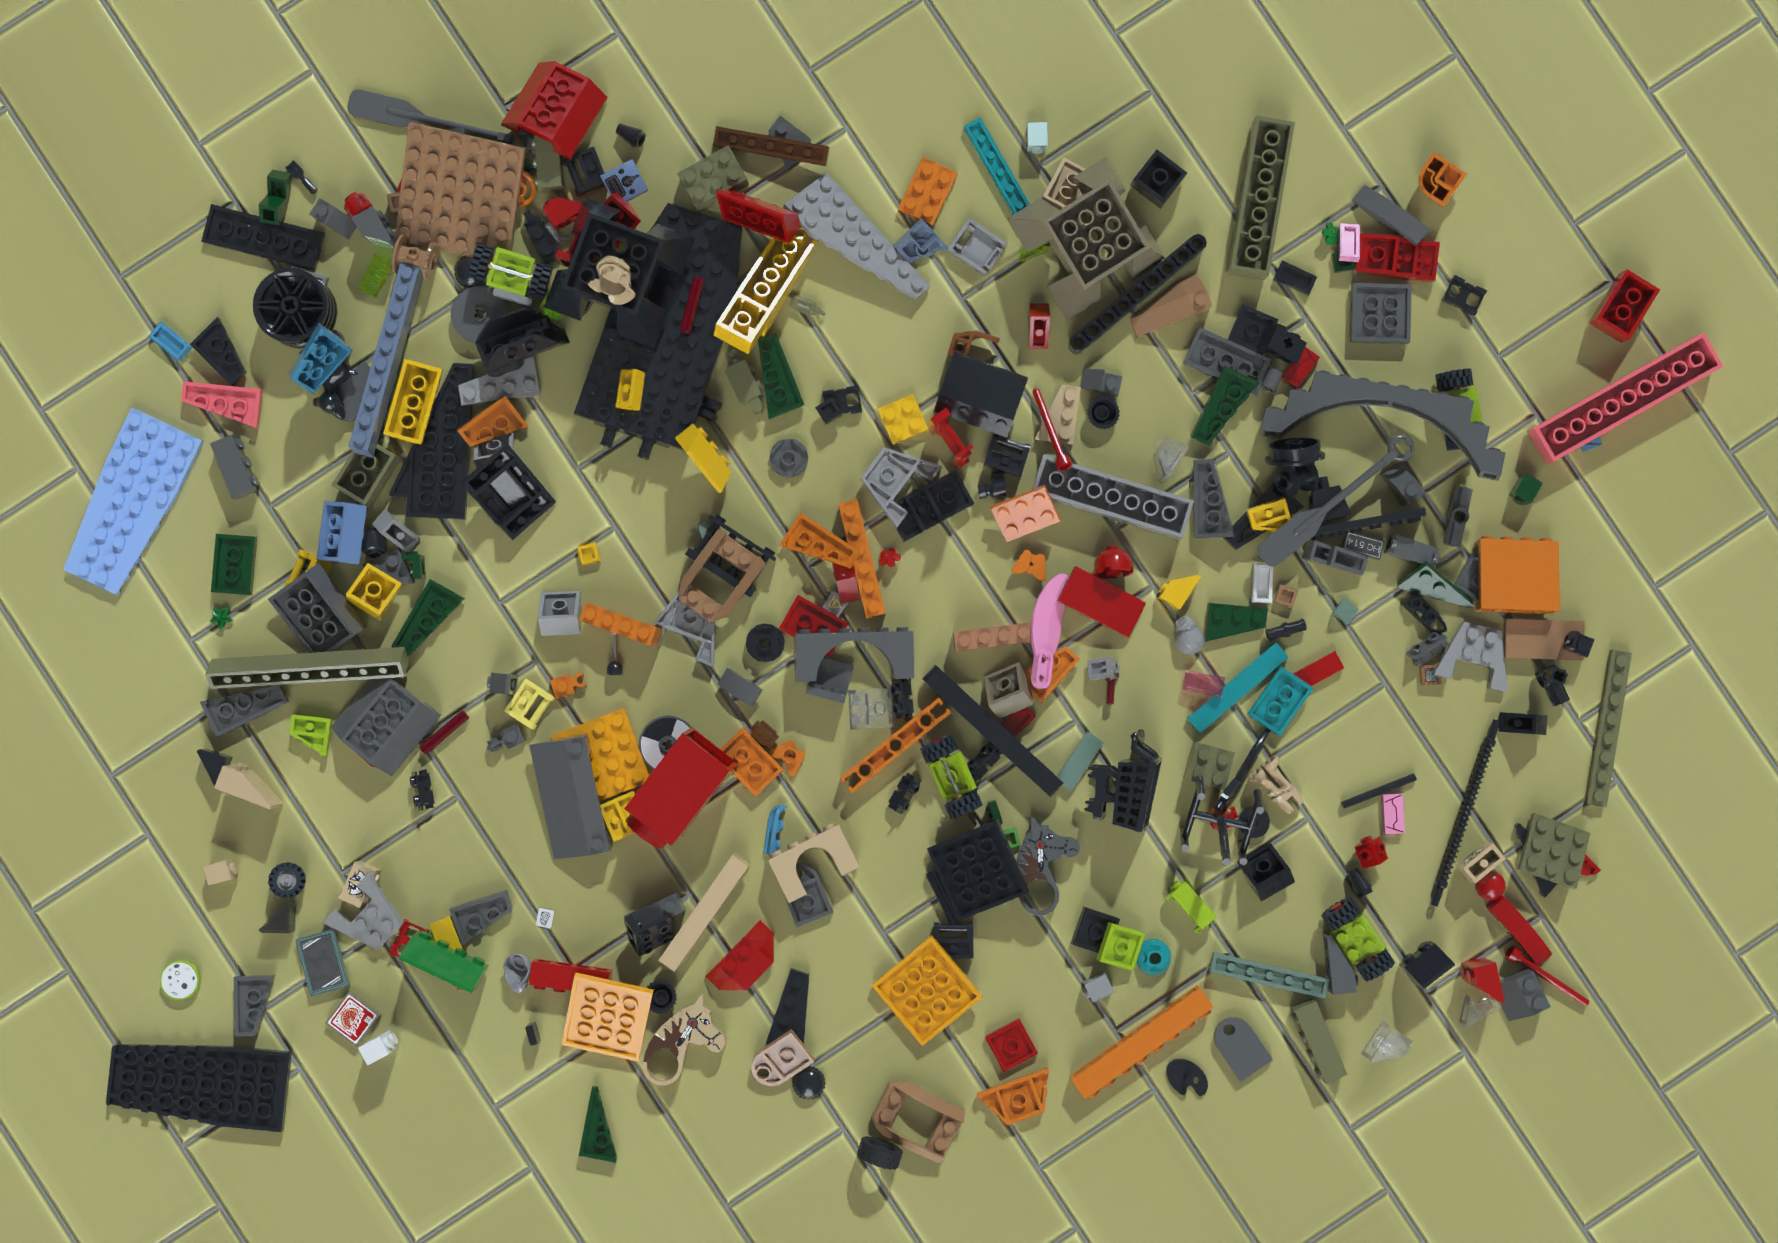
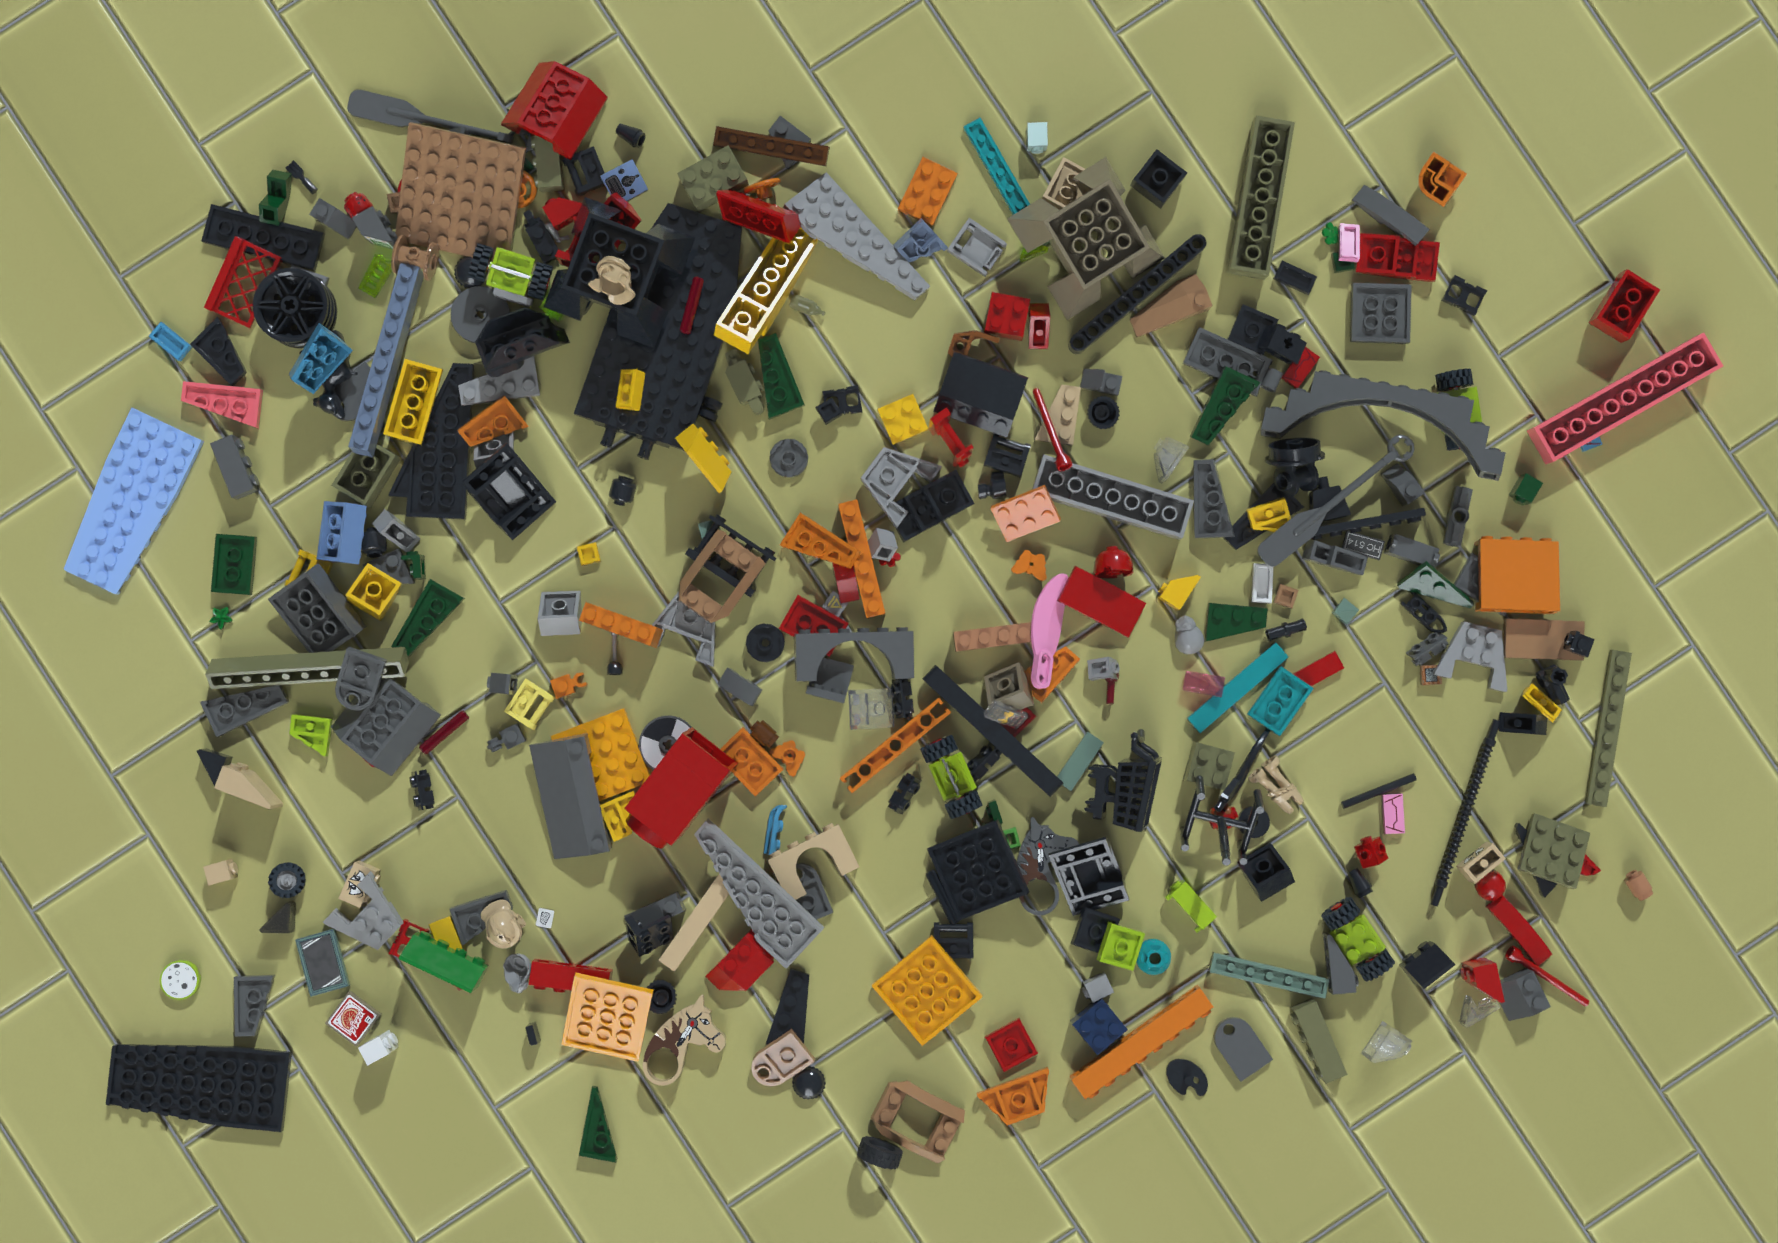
none -> red fence [204,236,282,328]
none -> dark grey tile [335,647,387,710]
none -> tan helmet [480,900,526,949]
none -> black head [609,476,637,506]
none -> light grey wing [694,818,825,969]
none -> orange piece [744,178,781,200]
none -> light grey brick [868,528,898,561]
none -> red brick [984,292,1030,341]
none -> clear tile [984,700,1028,729]
none -> black slope [1048,837,1129,916]
none -> dark blue brick [1070,998,1128,1055]
none -> yellow slope [1522,683,1562,723]
none -> nougat brick [1624,870,1653,901]

